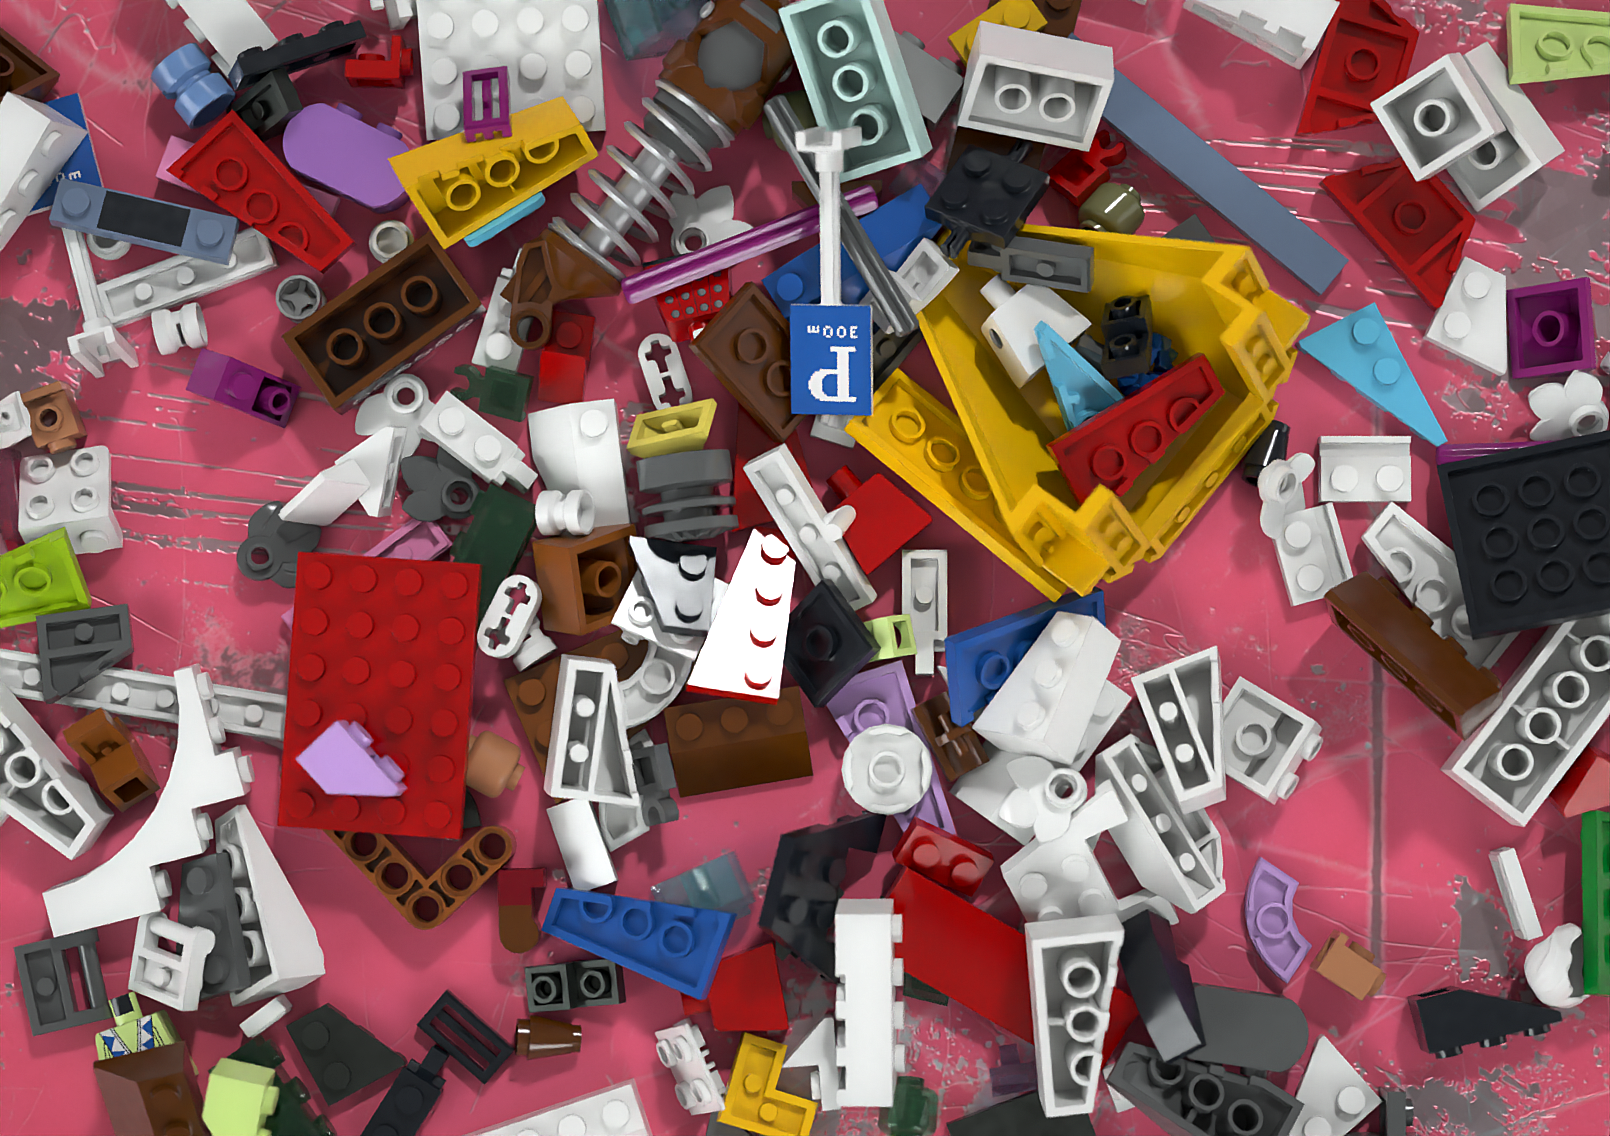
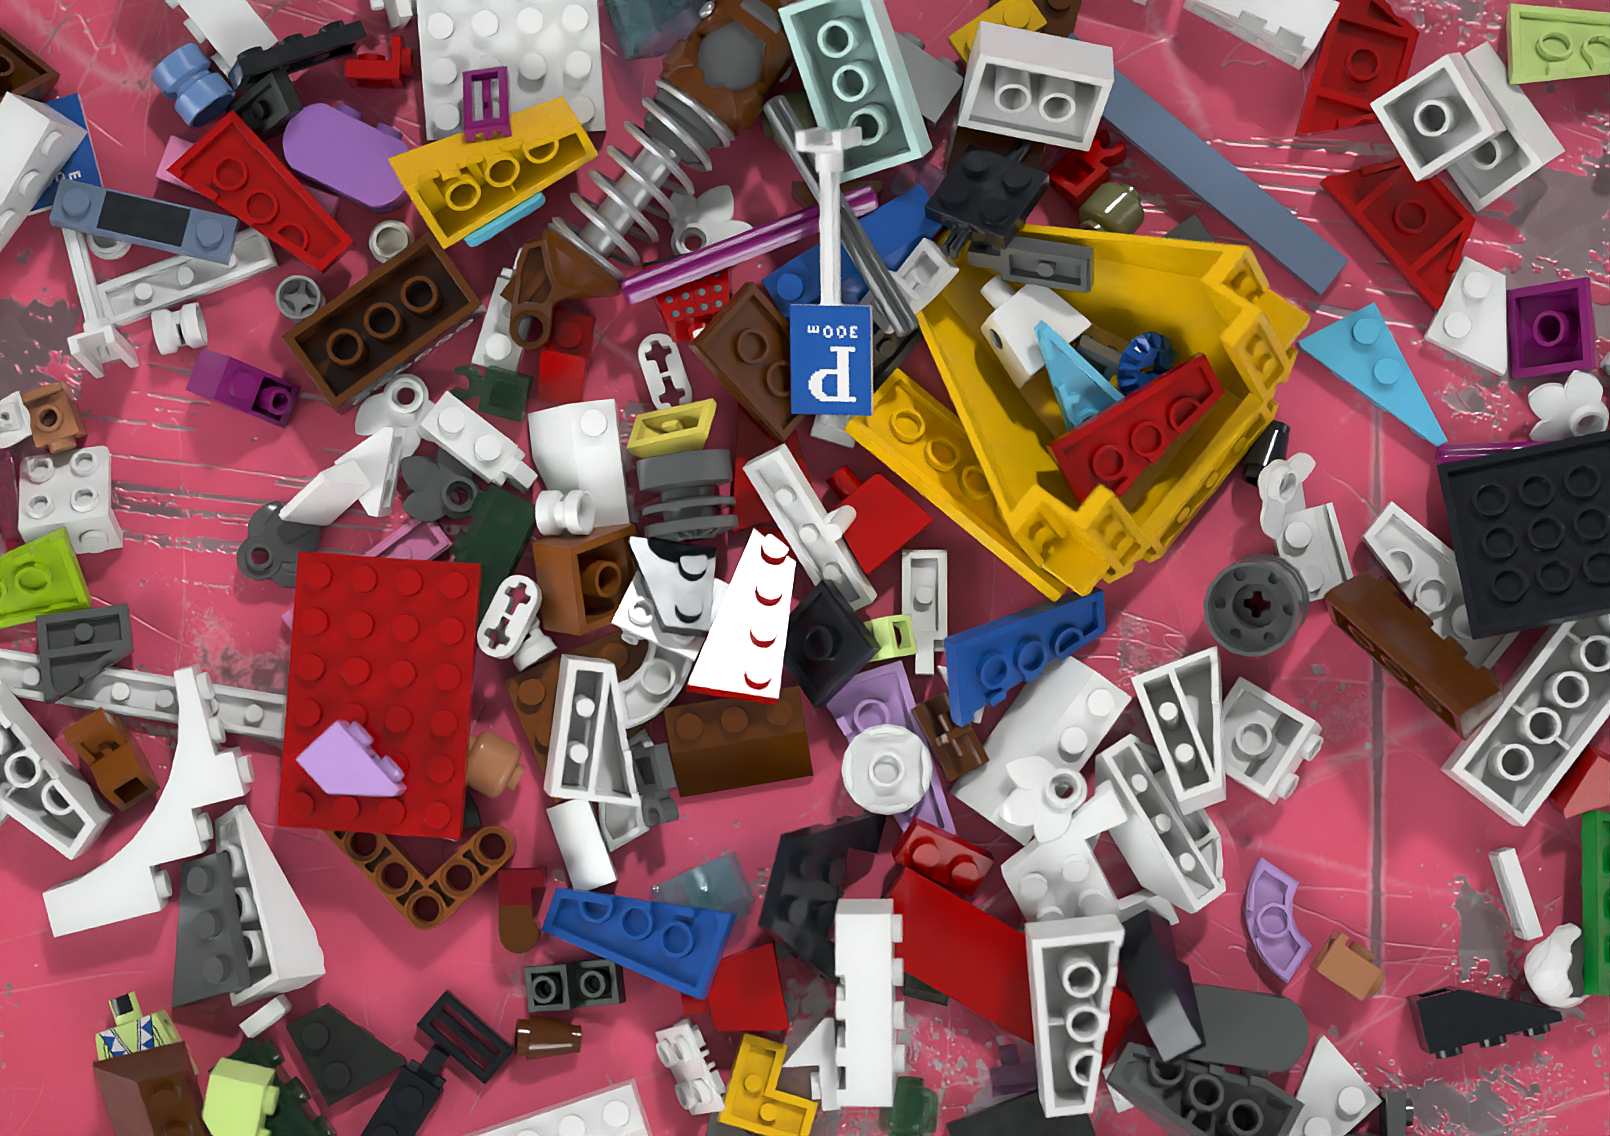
dark grey plate [13,928,114,1036] -> none
white plate [128,911,215,1011] -> none
white wedge [972,611,1121,765] -> none
black slope [1101,295,1153,380] -> none
white plate [1318,436,1411,502] -> none
none -> dark grey wheel [1203,553,1310,657]

